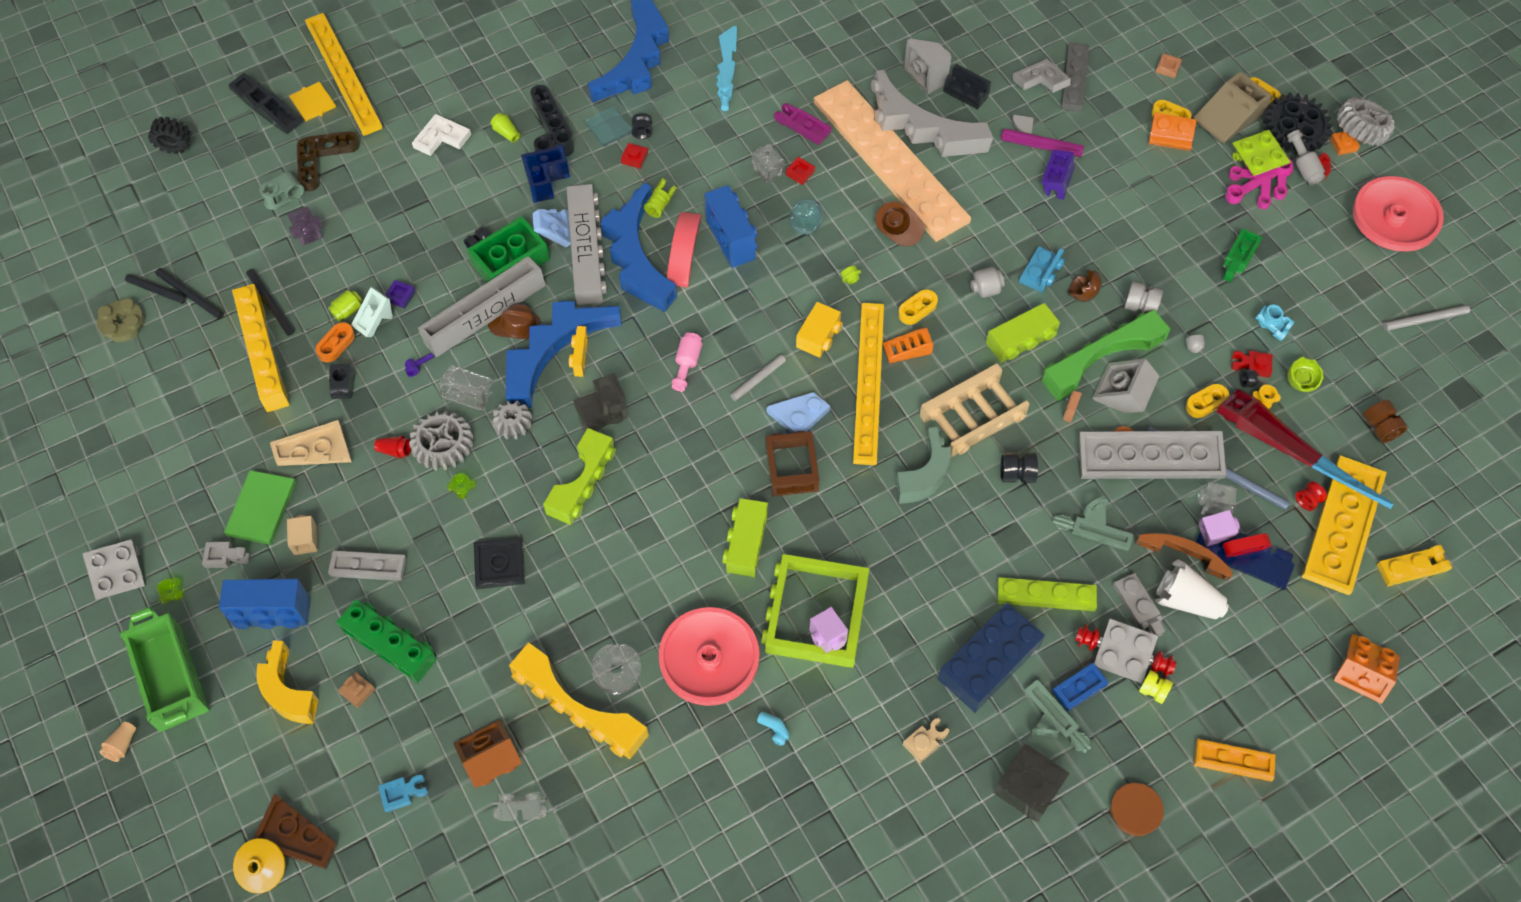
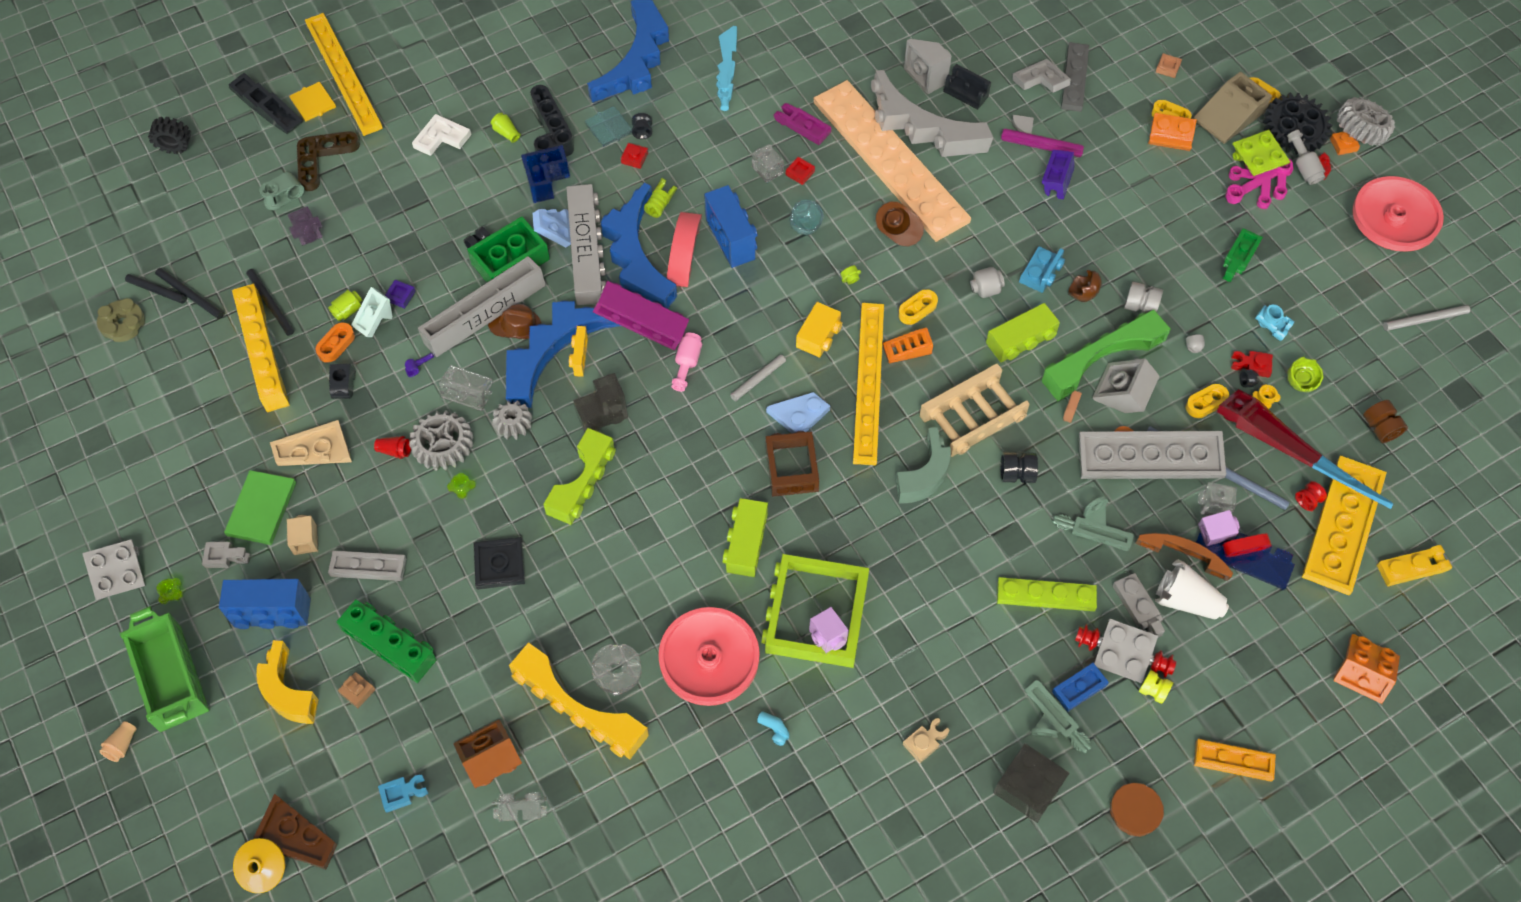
dark blue brick [938,603,1045,713] -> none
none -> magenta brick [593,281,689,350]

